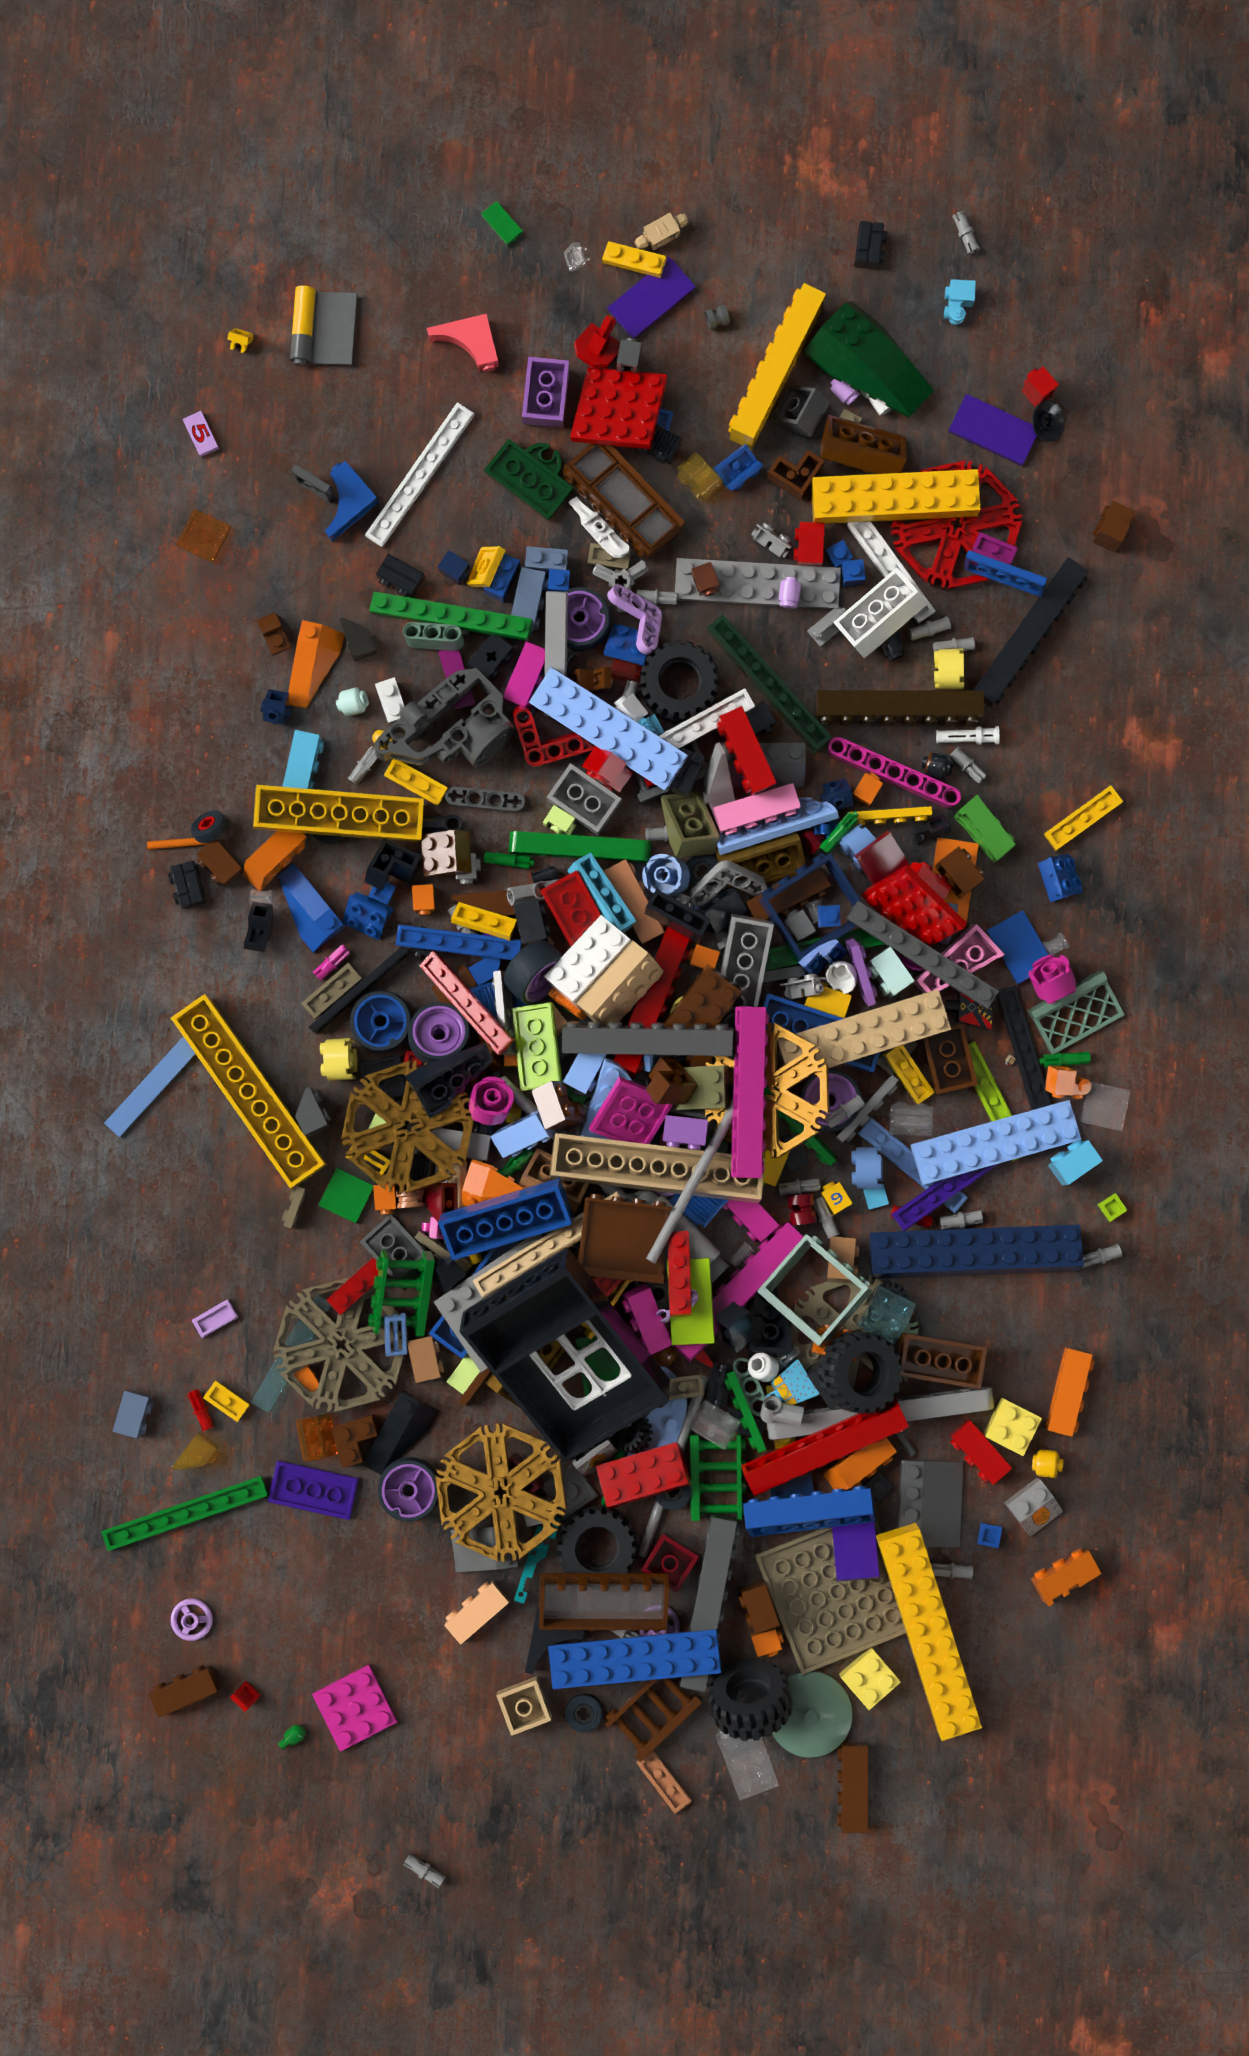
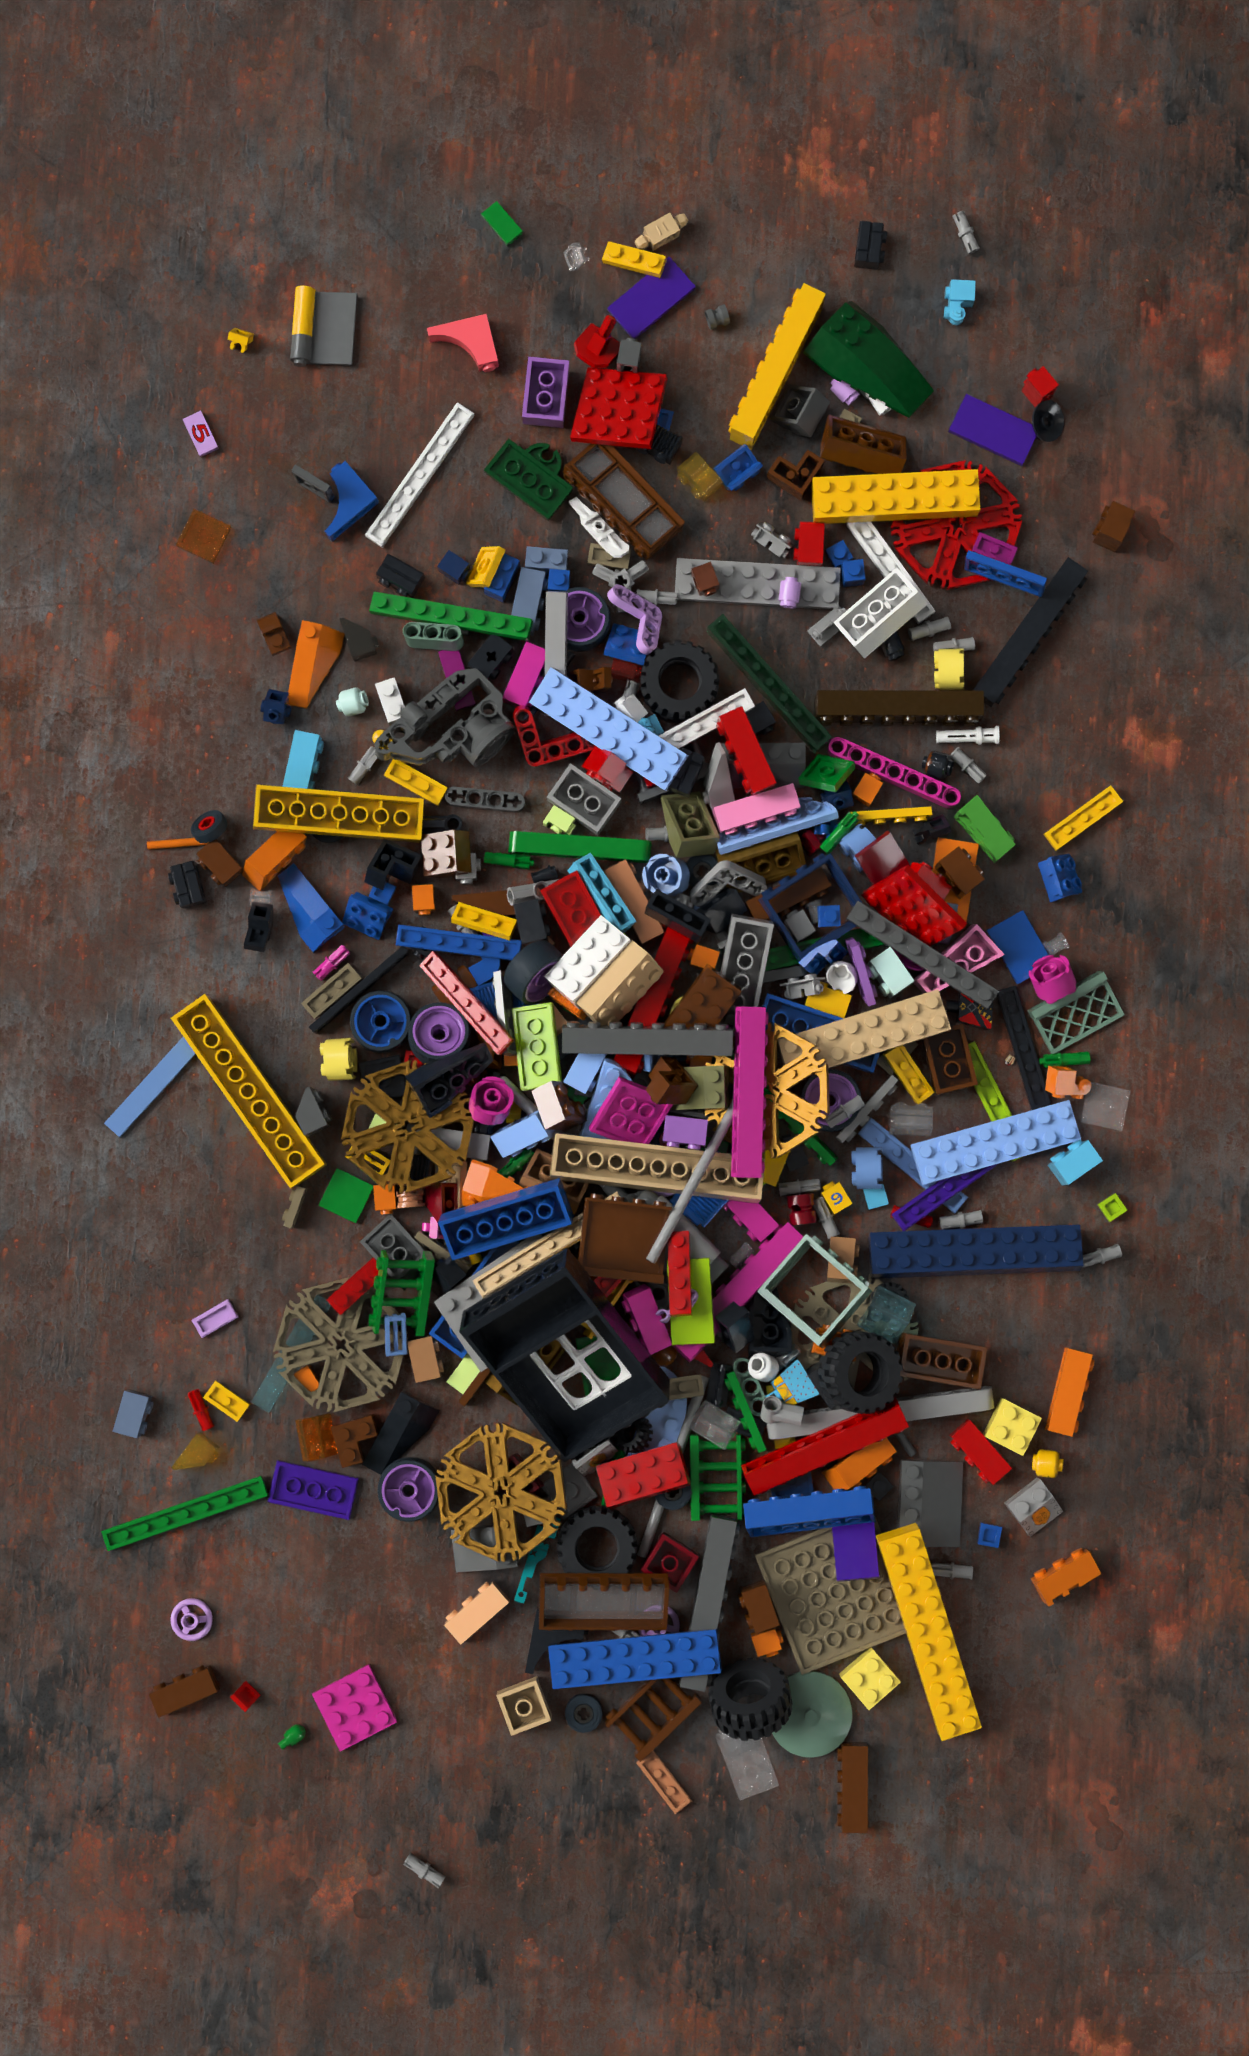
none -> green plate [798,754,855,792]

